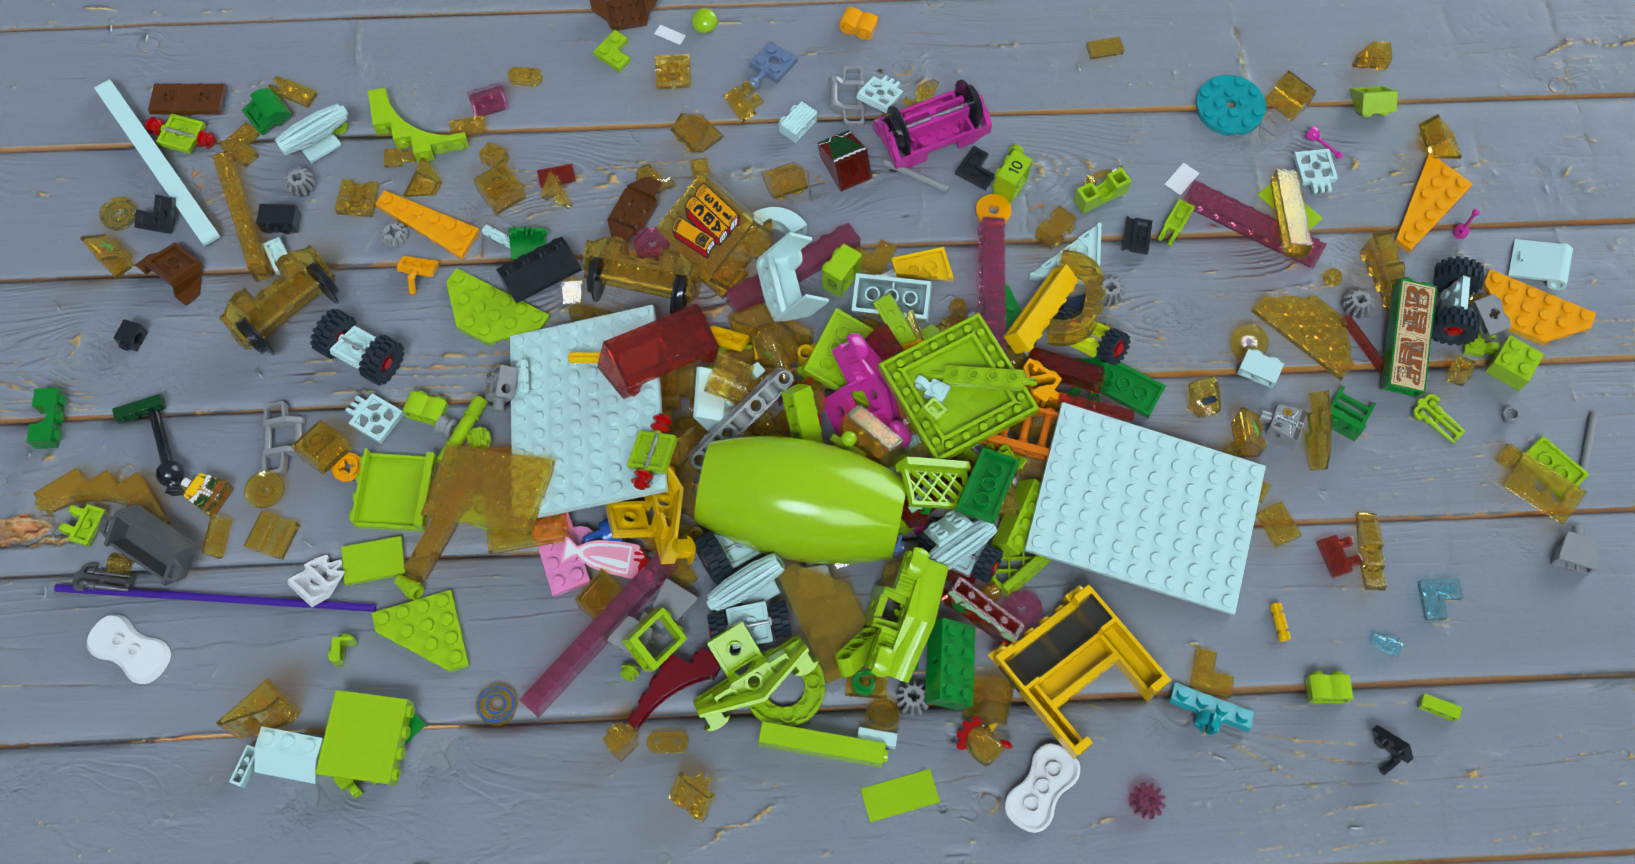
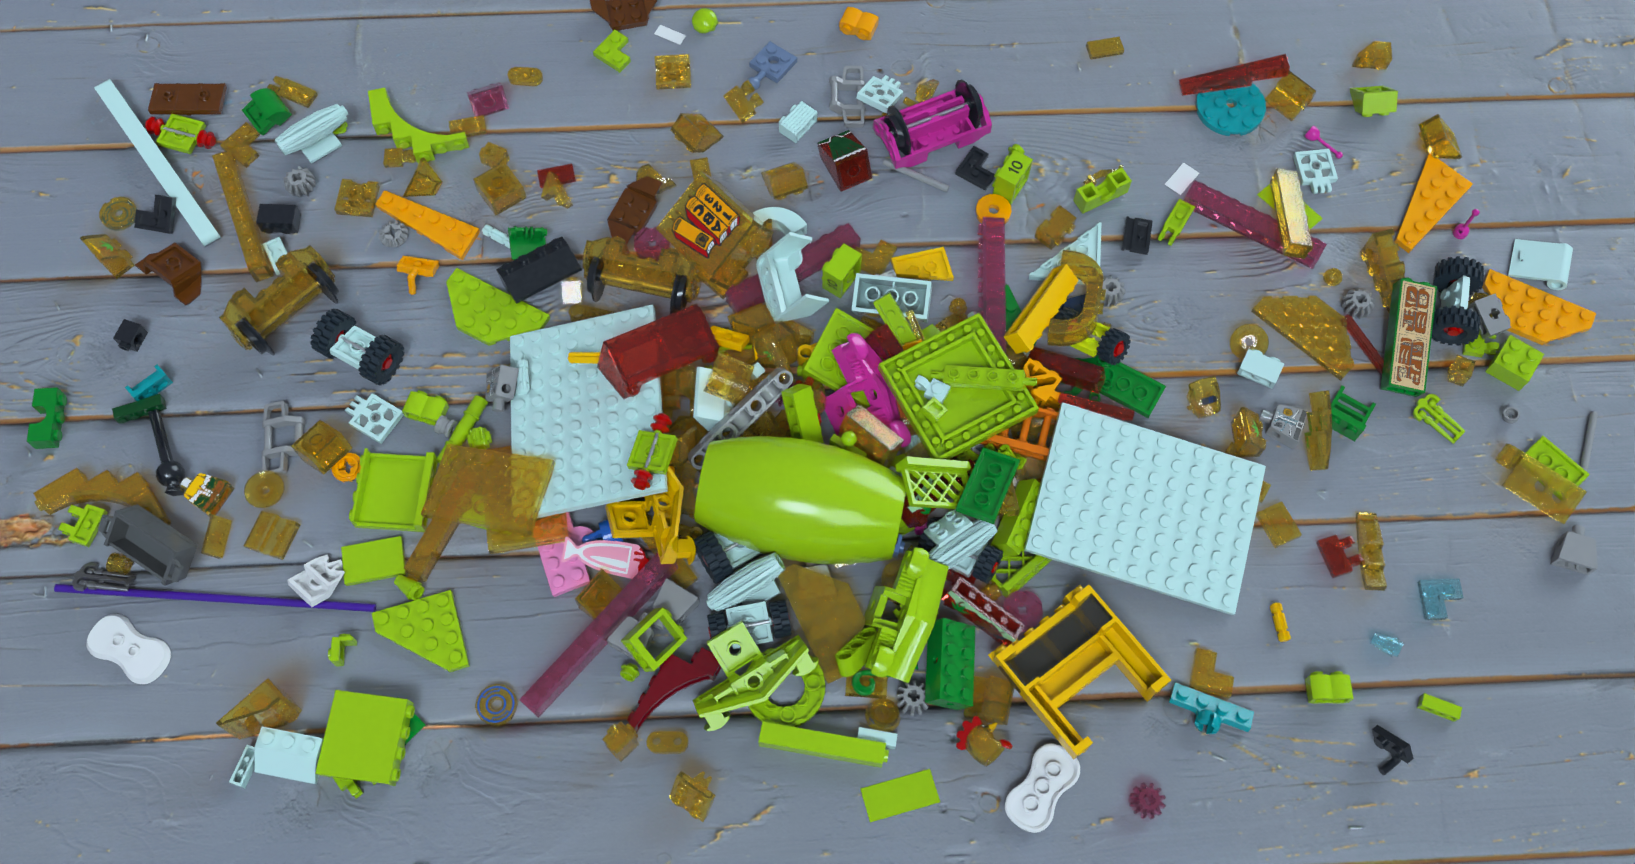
none -> teal hinge [125,364,173,401]
none -> clear red slope [1179,54,1290,96]

